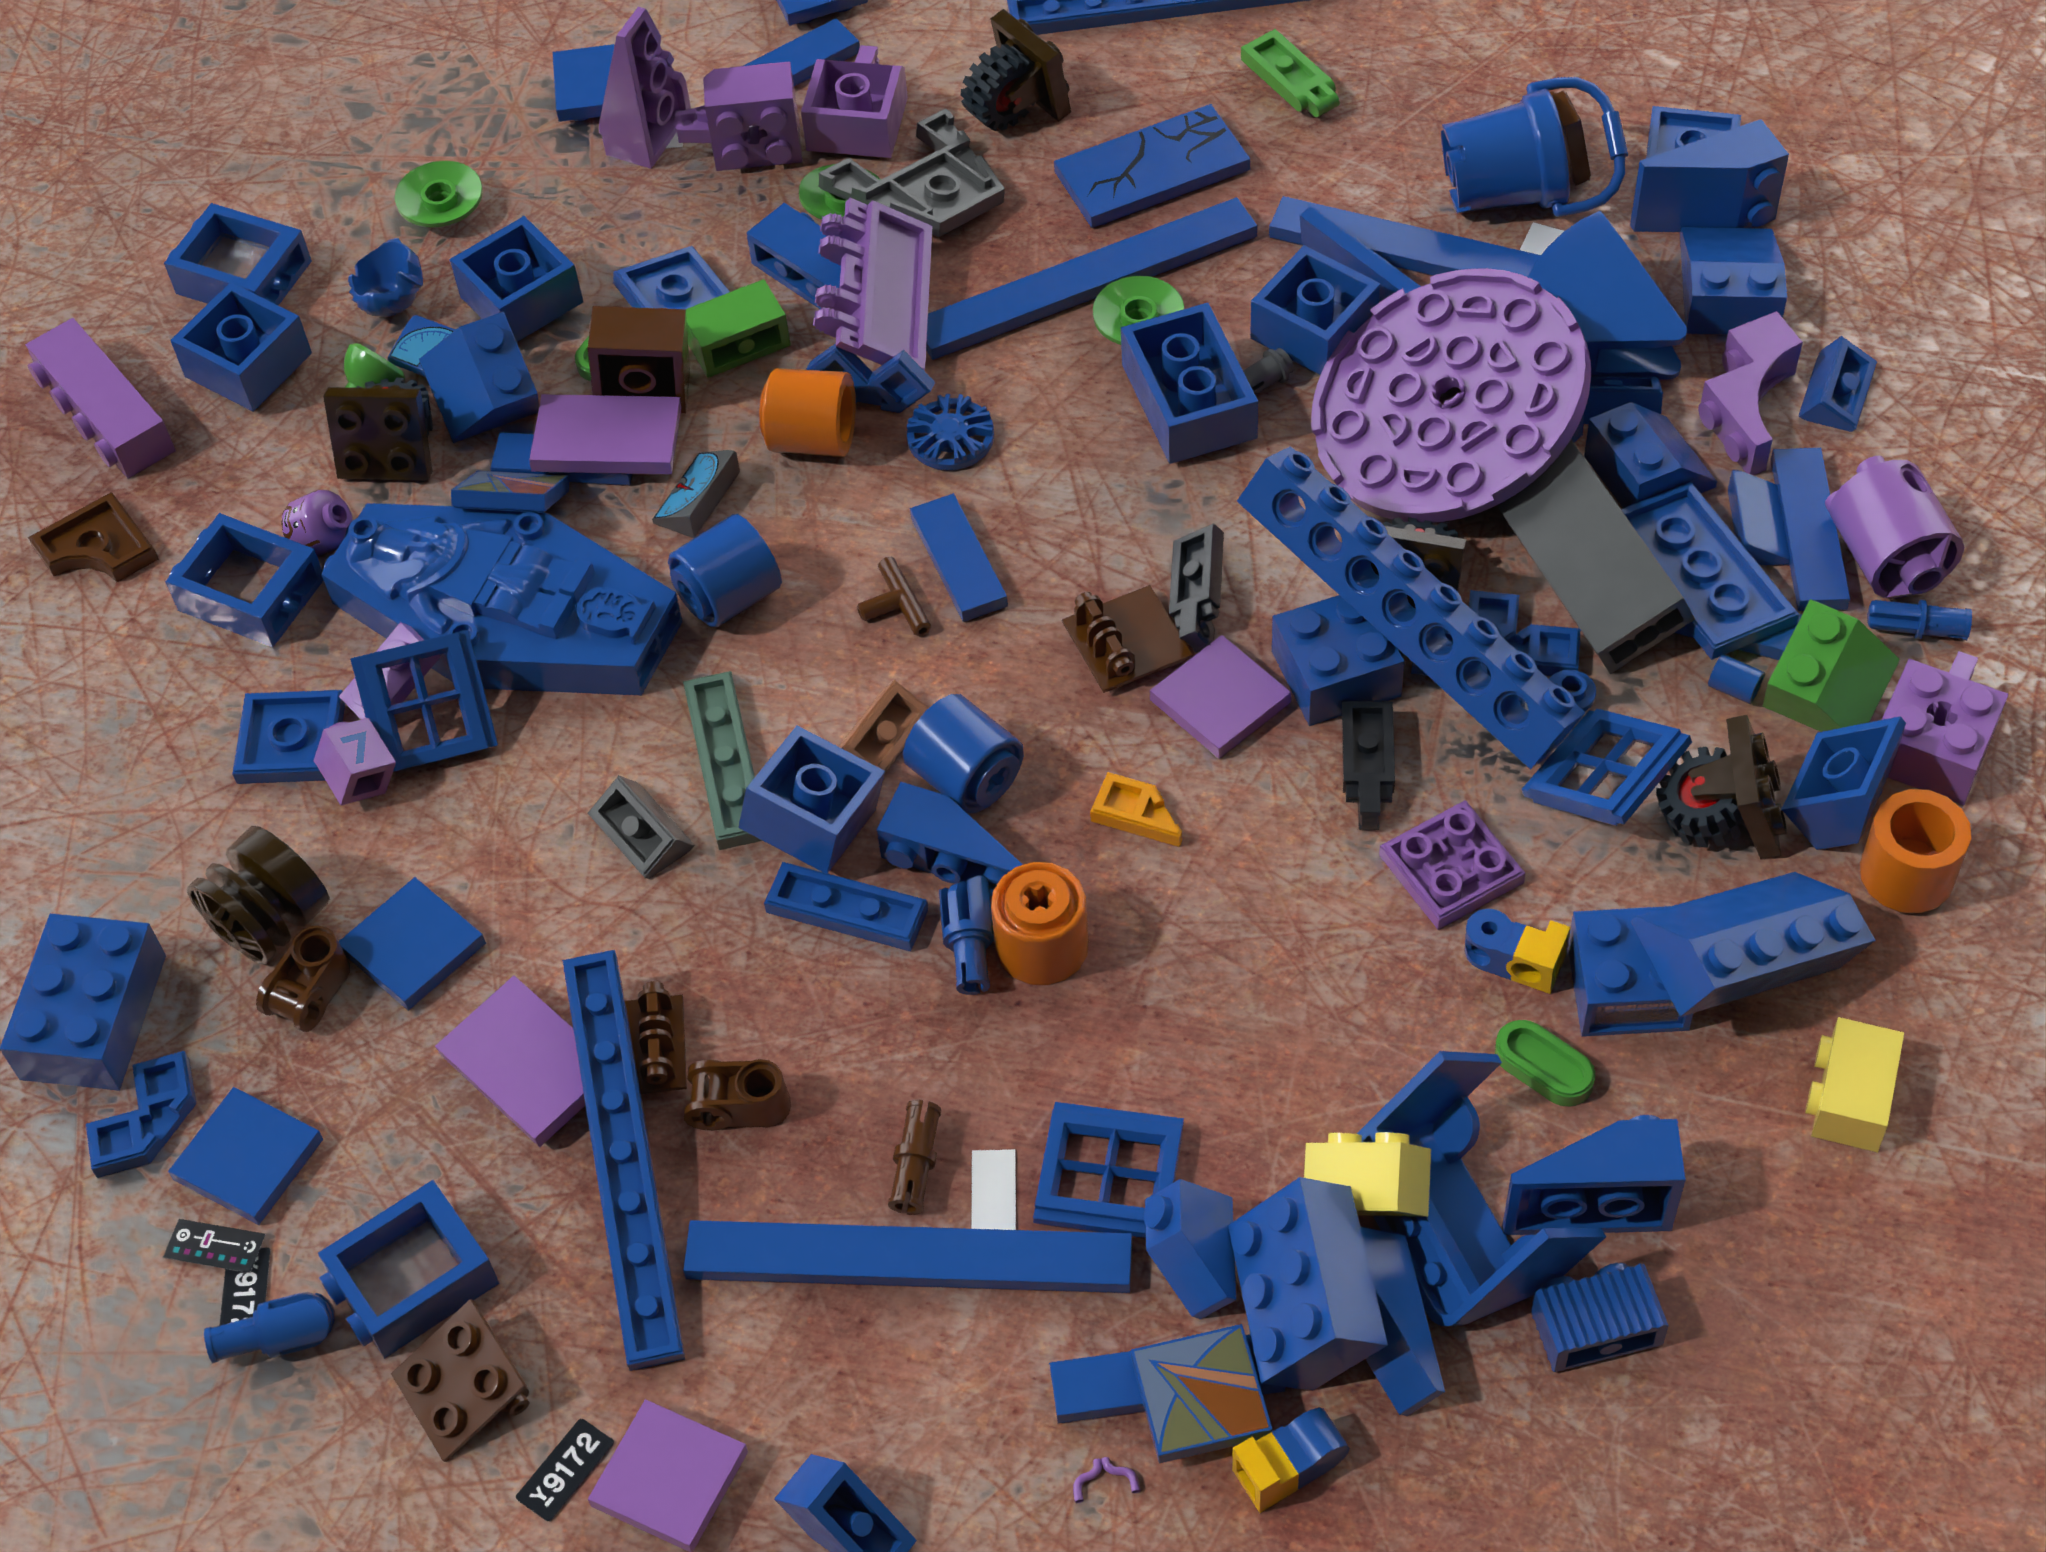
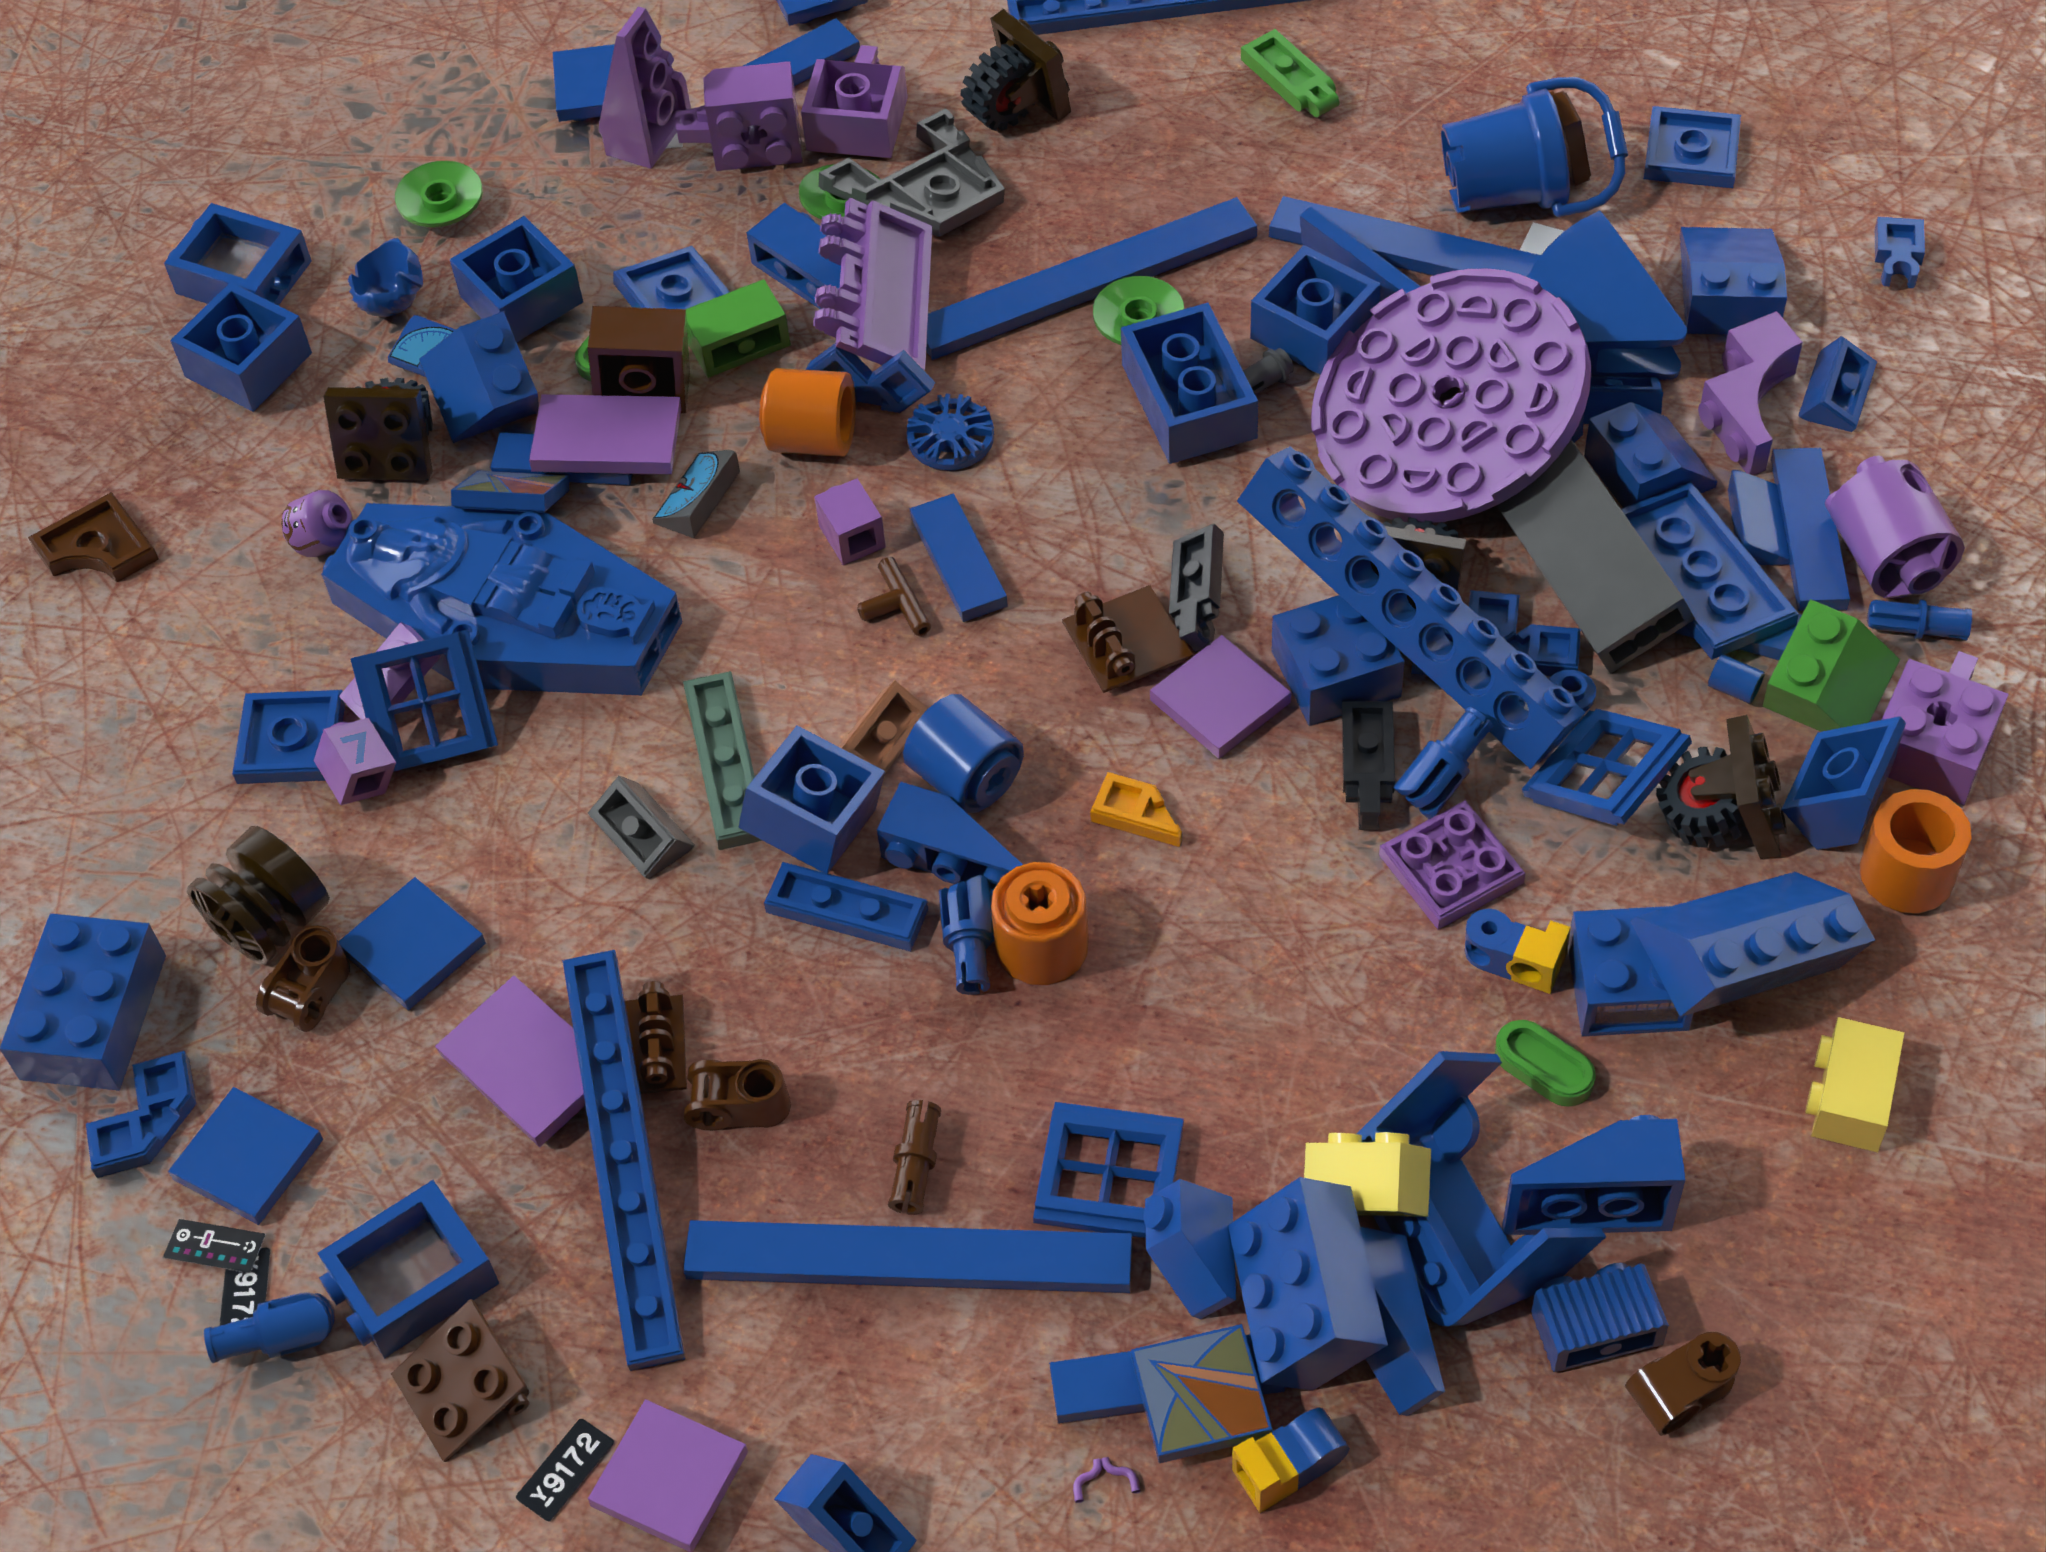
medium lavender brick [25,318,176,479] -> none
blue window [165,513,324,648] -> none
bright green brick [344,343,405,388] -> none
blue piece [668,514,782,627] -> none
white sticker [971,1149,1016,1230] -> none
blue tile [1054,104,1250,228] -> none
blue slope [1630,119,1789,232] -> none
none -> medium lavender brick [814,478,886,565]
none -> blue arm [1393,706,1494,819]
none -> reddish brown piece [1625,1332,1741,1436]
none -> blue plate [1874,217,1925,288]

